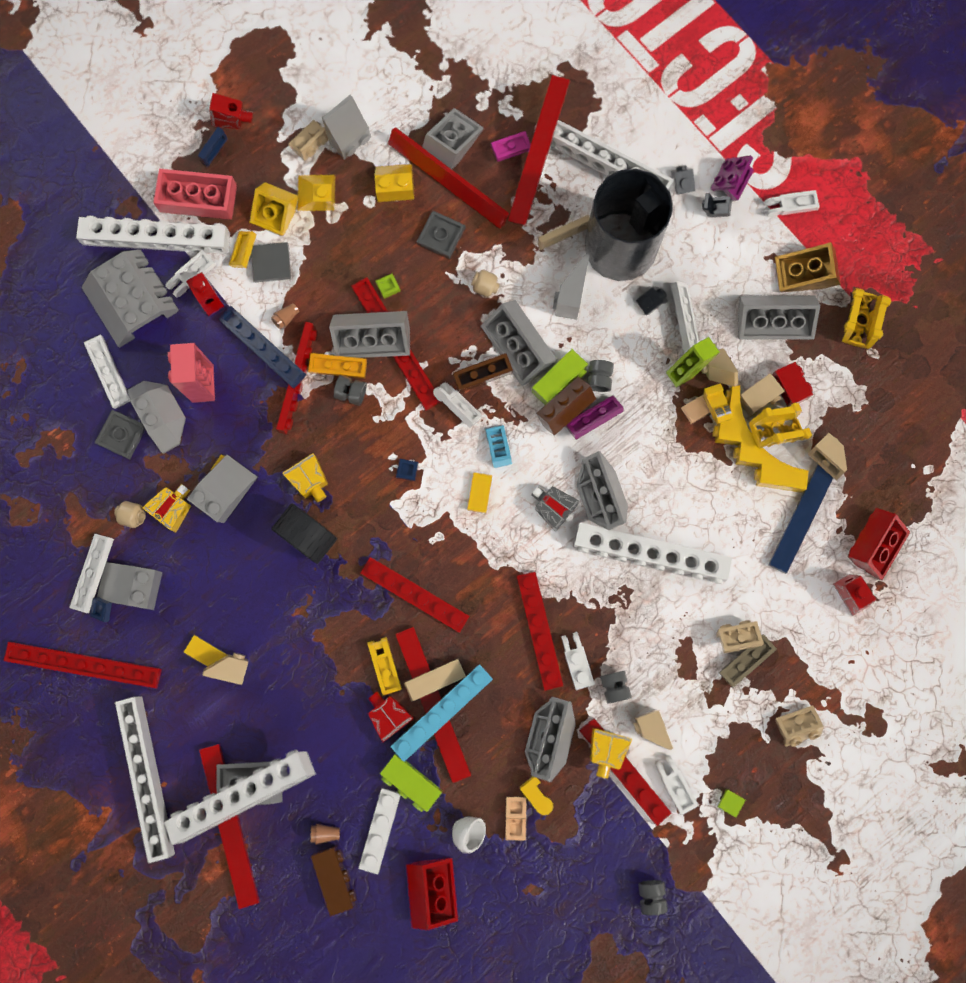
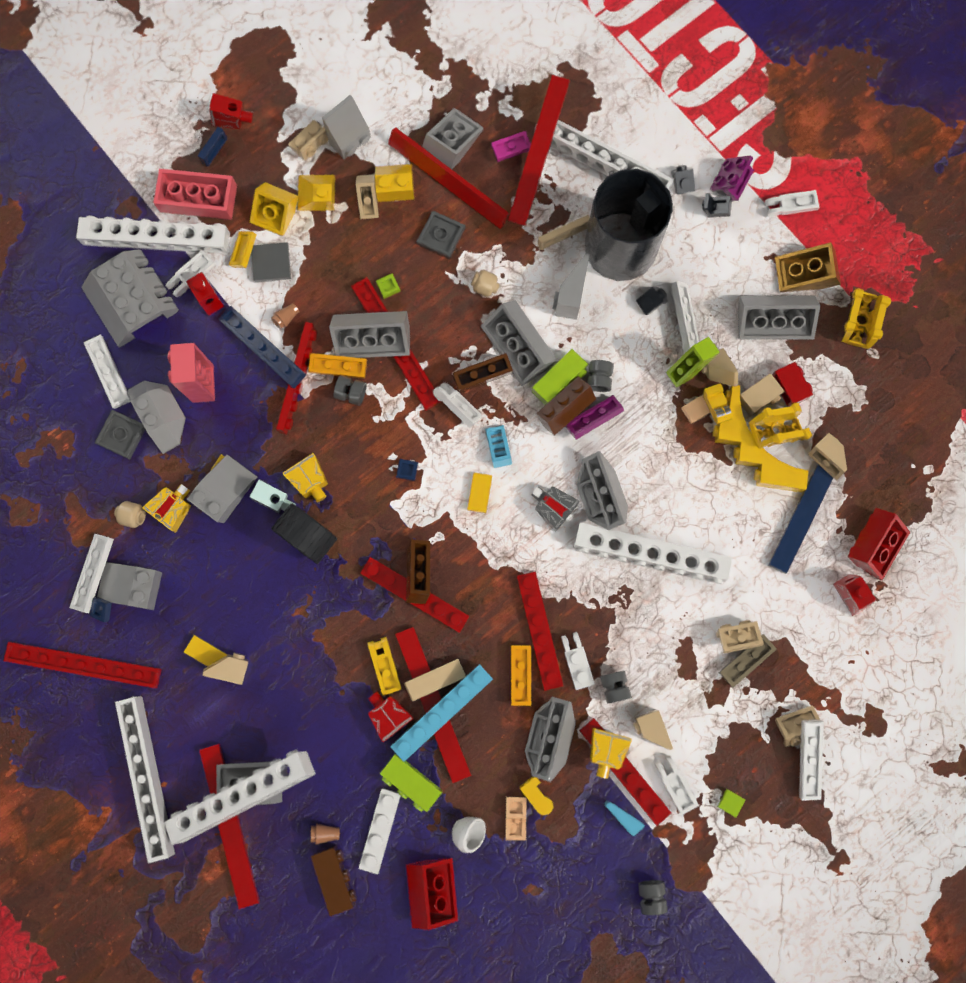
none -> light aqua torso [250,480,296,513]
none -> tan slope [356,174,379,219]
none -> reddish brown brick [406,539,430,604]
none -> light orange plate [511,646,531,706]
none -> medium azure slope [604,801,645,836]
none -> white tile [799,720,824,800]

